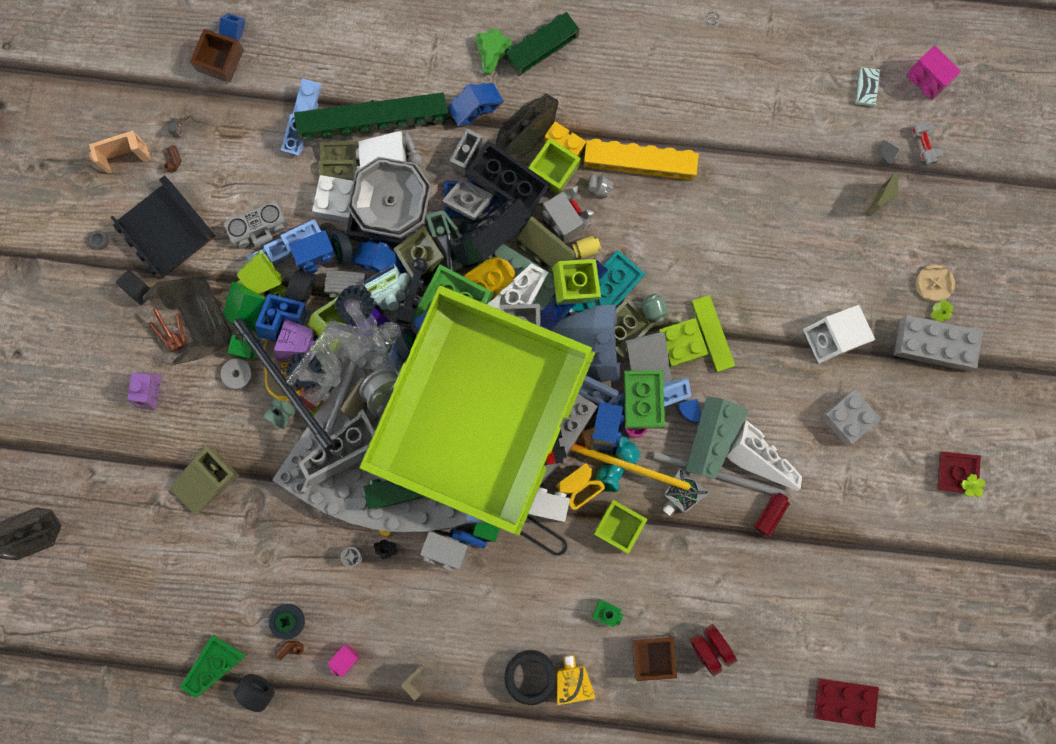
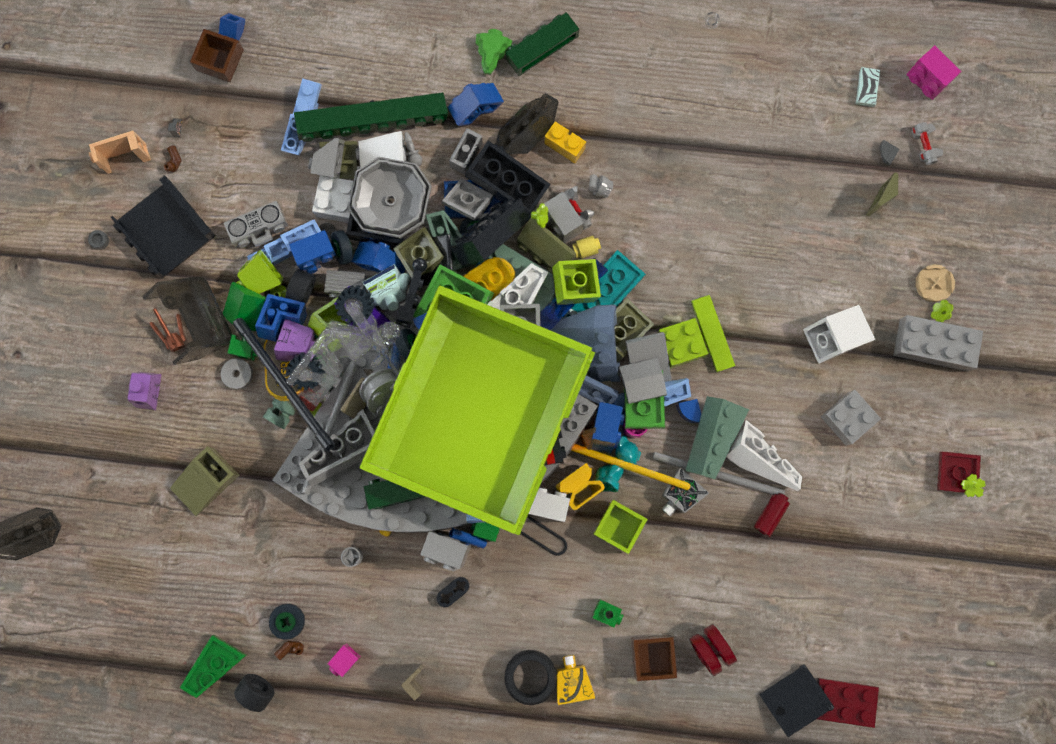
black tyre [116,270,154,305] -> none
black plant [373,540,398,559] -> none
lime piece [529,138,581,194] -> none
yellow brick [583,139,699,181] -> none
sand green head [641,293,668,323] -> none
none -> light grey slope [308,138,345,178]
none -> black beam [436,577,470,608]
none -> lime plant [531,203,548,228]
none -> light grey slope [619,358,667,404]
none -> black container [759,664,835,738]

